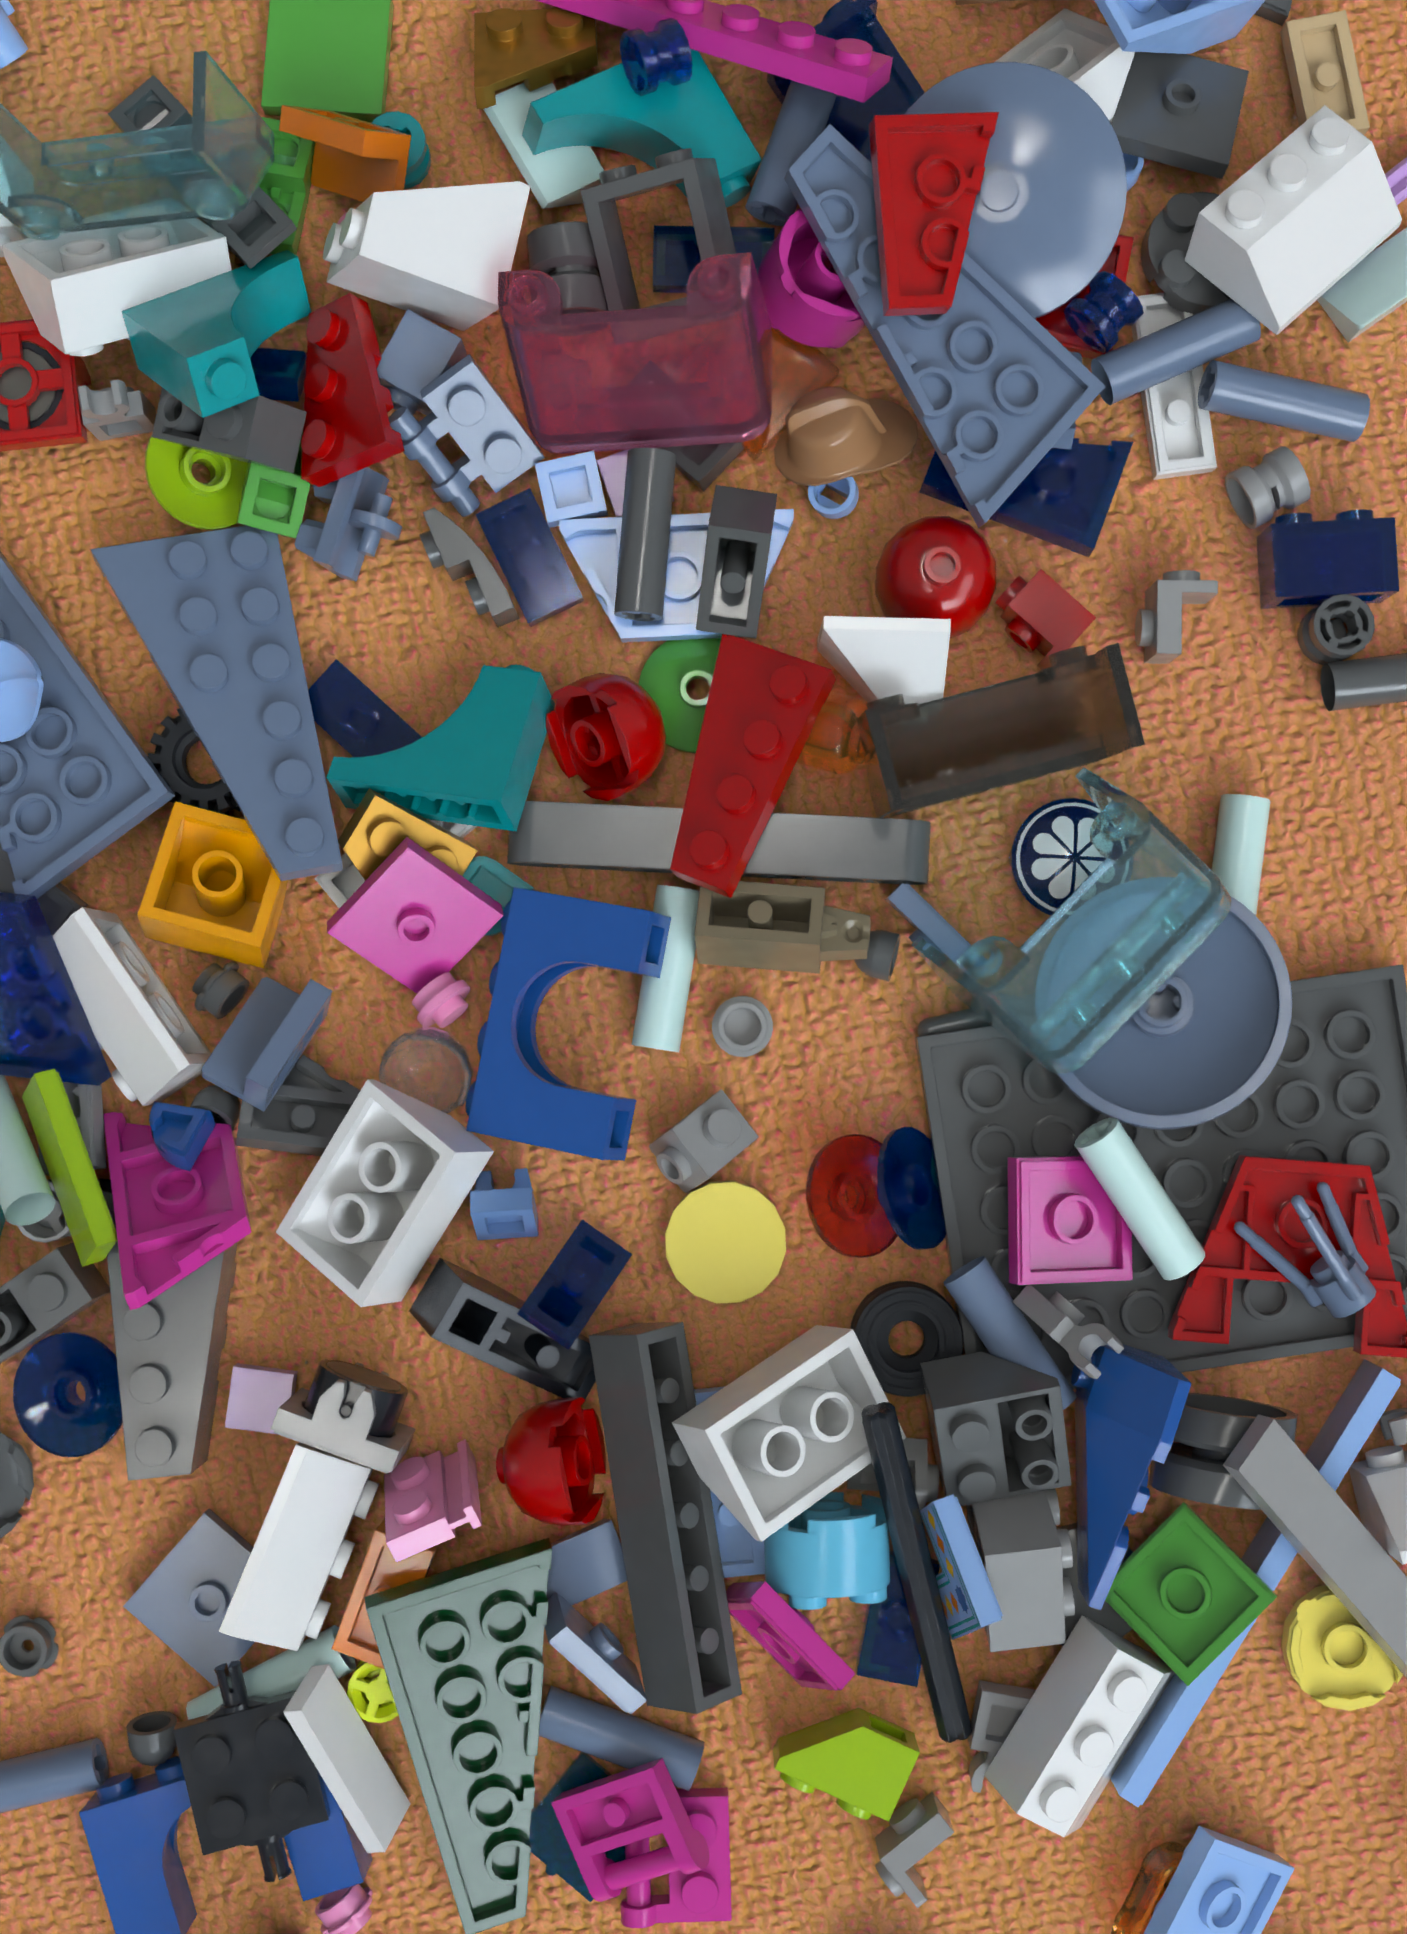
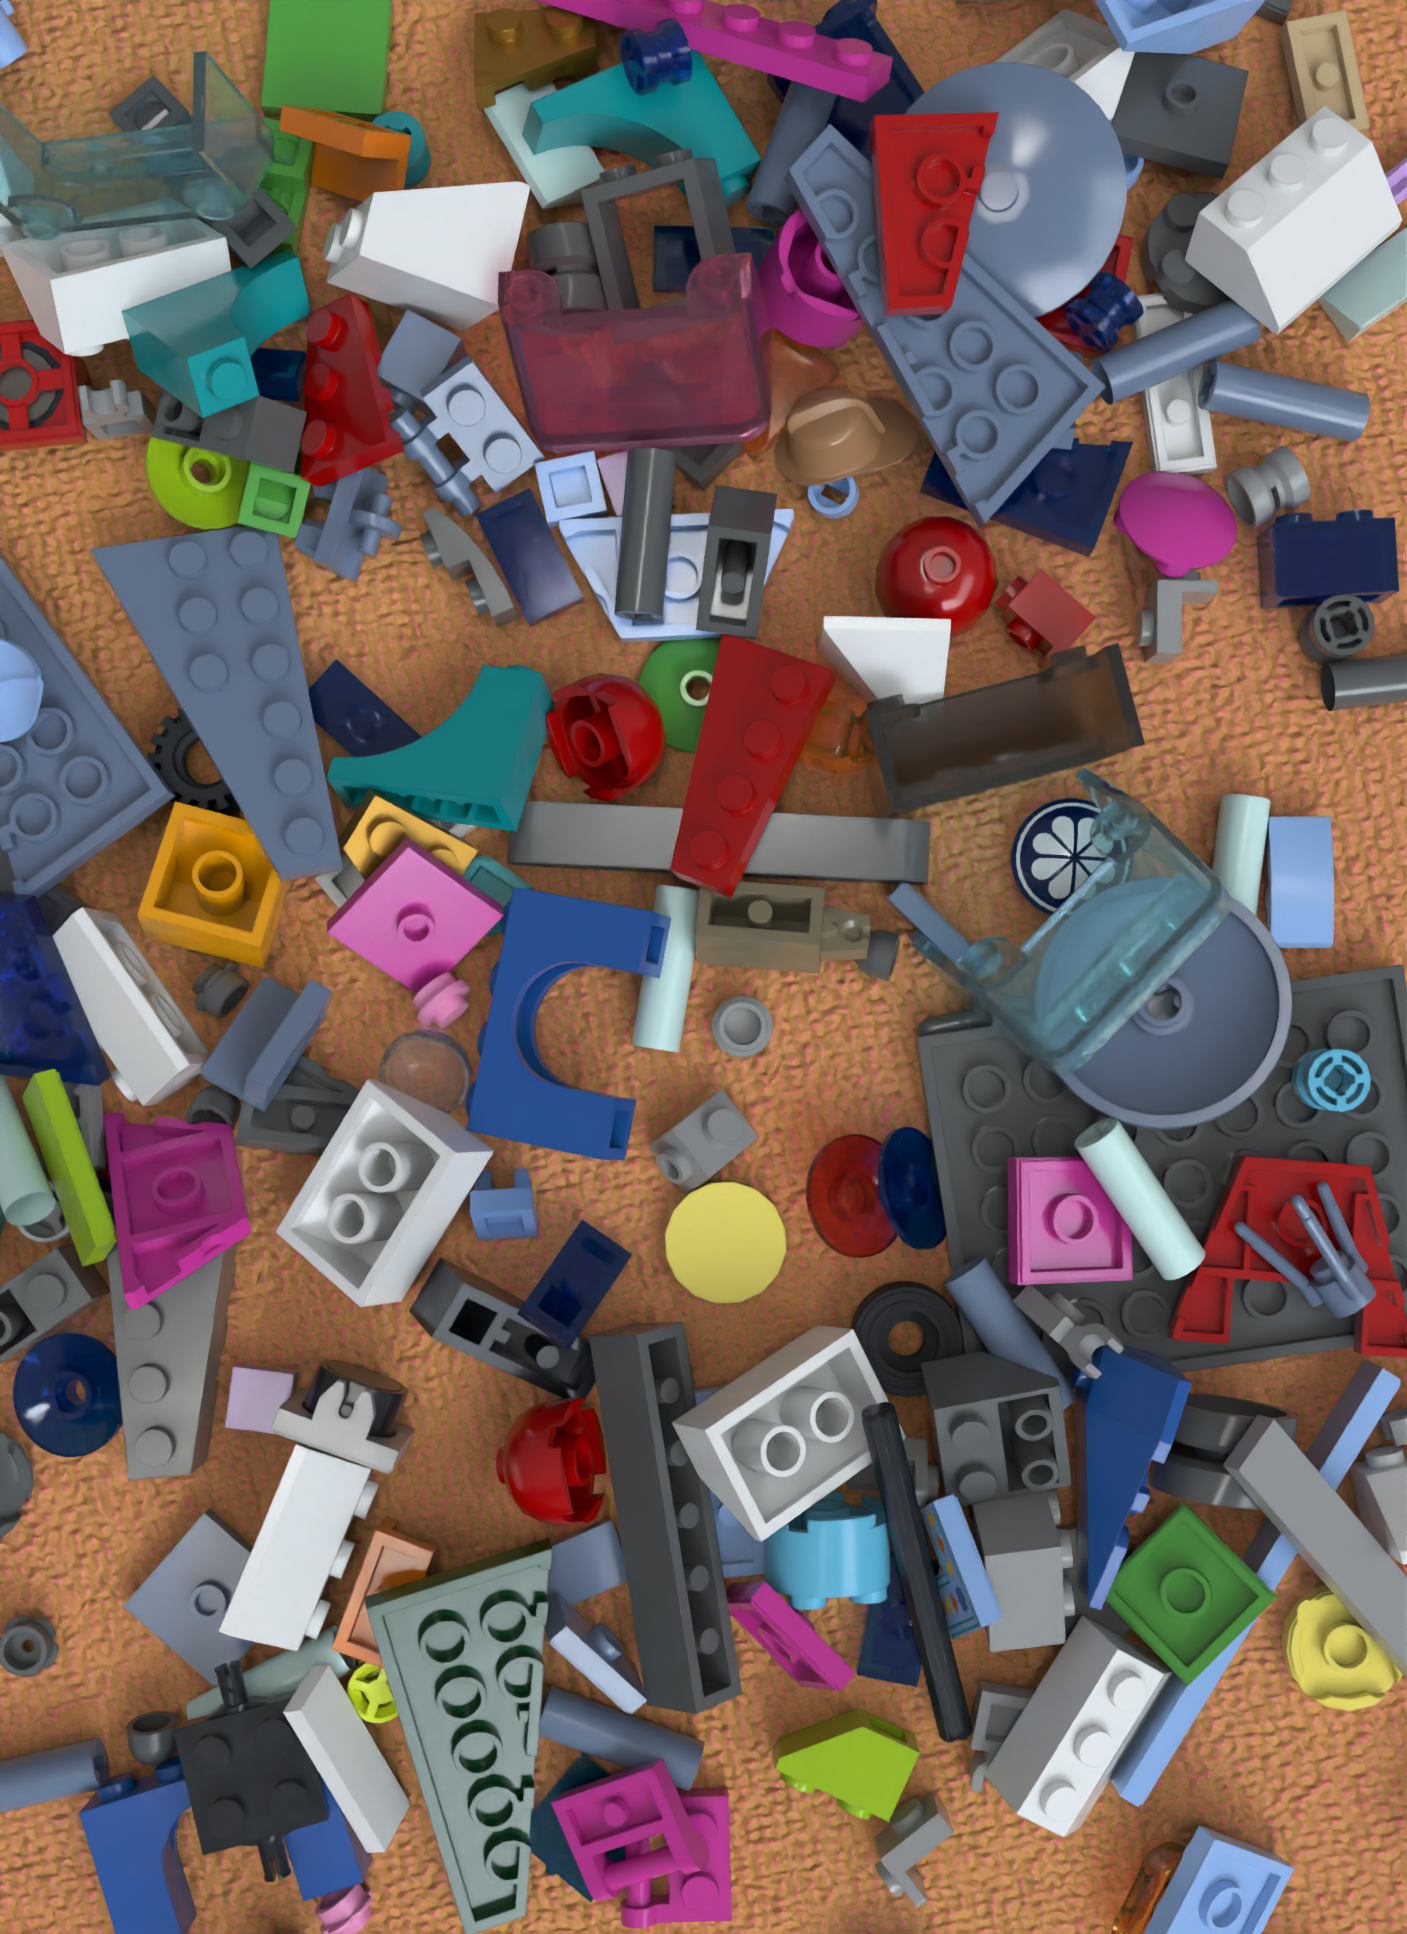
blue tile [149,1101,216,1171] -> none
bright pink plate [384,1439,482,1562] -> none
none -> dark pink dish [1113,471,1237,577]
none -> light blue slope [1265,816,1334,948]
none -> medium azure wheel [1291,1048,1371,1112]

